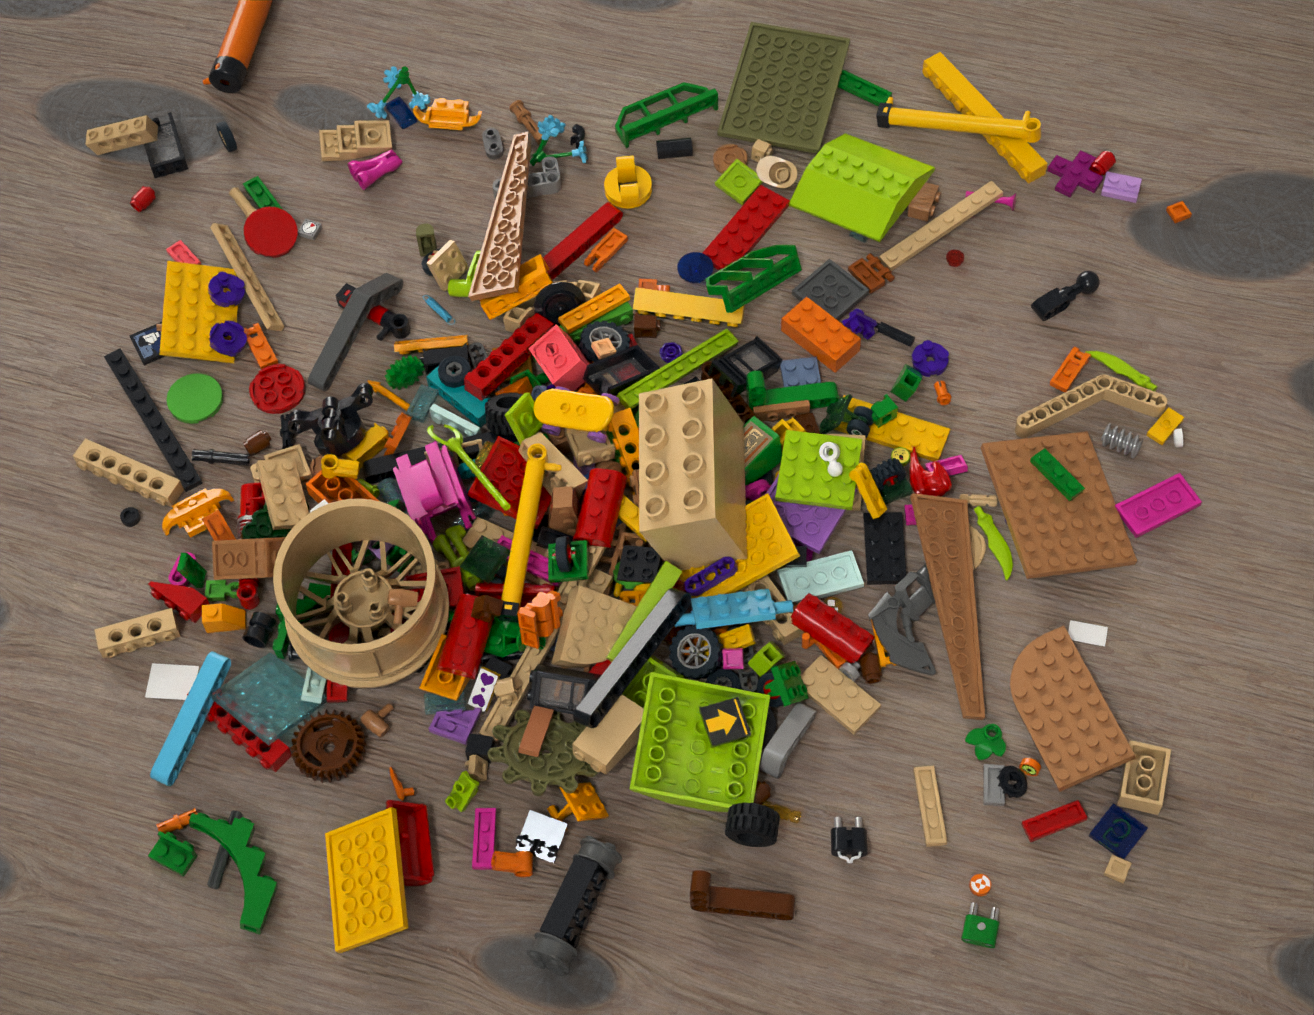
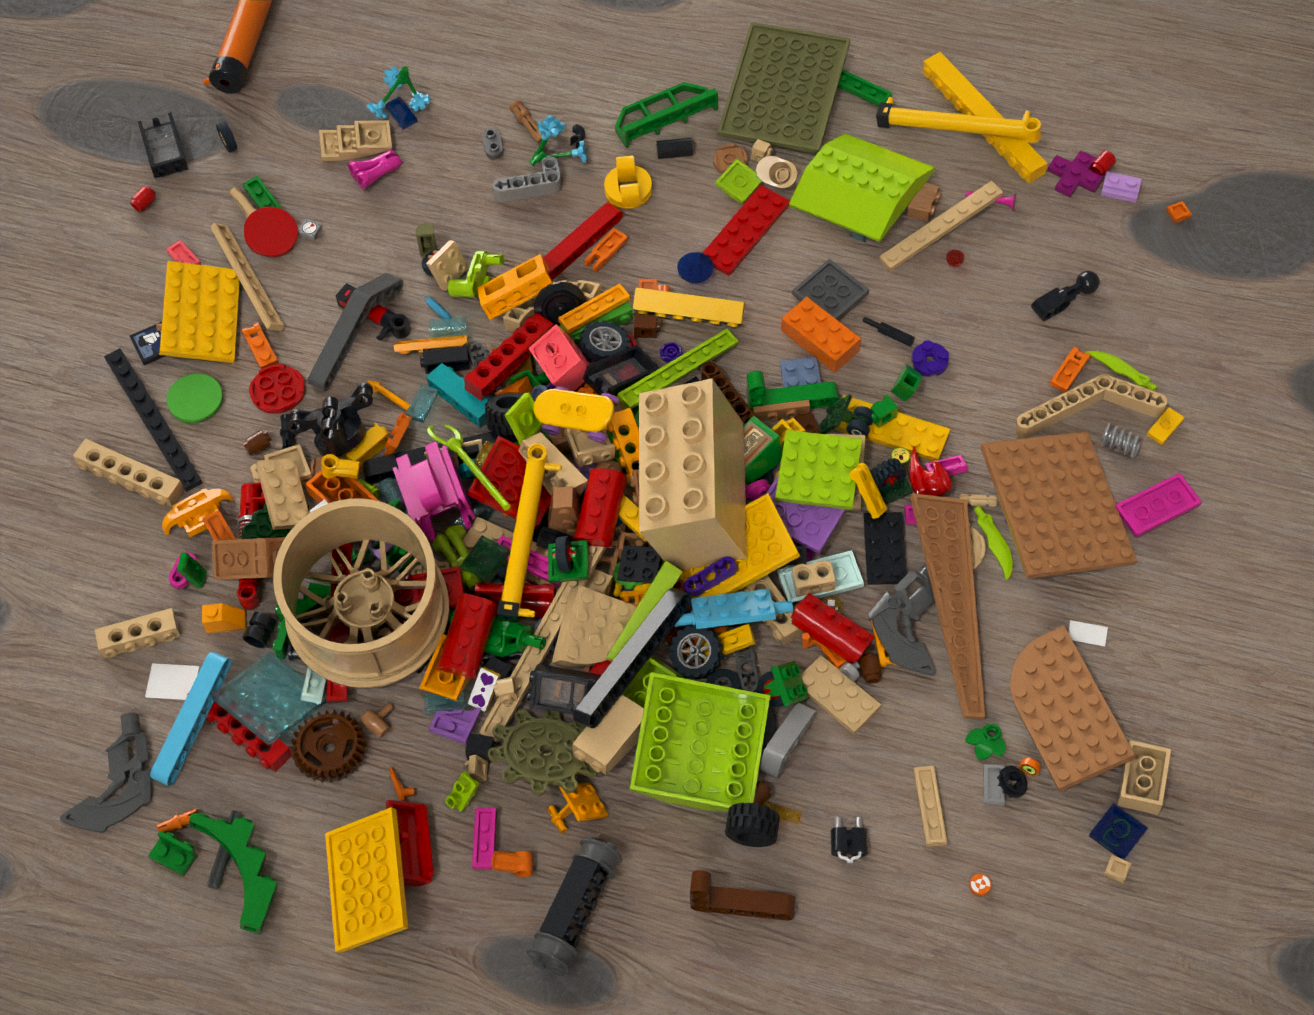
tan brick [86,115,158,155] -> none
black tile [120,507,140,527] -> none
red slope [148,581,210,623] -> none
black pin [192,449,250,466] -> none
bright green plate [205,580,239,601] -> none
dark purple plate [208,272,245,307] -> none
dark purple plate [209,321,247,357] -> none
green gear [385,355,425,390] -> none
medium nougat piece [387,588,418,624] -> none
light orange plate [413,98,482,130] -> none
light aqua plate [429,403,481,437] -> none
black bush [438,356,471,388] -> none
medium nougat wing [468,132,532,301] -> none
reddish brown brick [471,595,503,623] -> none
hinge [516,810,568,863] -> none
orange hips [517,590,563,649] -> none
nougat tile [518,705,554,757] -> none
light nougat tile [591,338,616,360] -> none
black tile [699,697,751,748] -> none
green plate [705,245,802,313] -> none
black door [707,336,783,398] -> none
dark pink tile [722,648,744,669] -> none
lime slope [748,641,786,677] -> none
white plate [819,442,843,477] -> none
dark purple hips [842,309,878,340] -> none
dark orange plate [848,253,895,294] -> none
orange pin [934,381,952,405] -> none
green piece [961,902,999,948] -> none
red plate [1021,800,1088,842] -> none
green plate [1030,448,1085,501] -> none
white tile [1173,428,1183,448] -> none
none -> dark grey piece [60,713,151,833]
none -> clear light blue brick [429,317,468,337]
none -> tan brick [791,560,835,597]

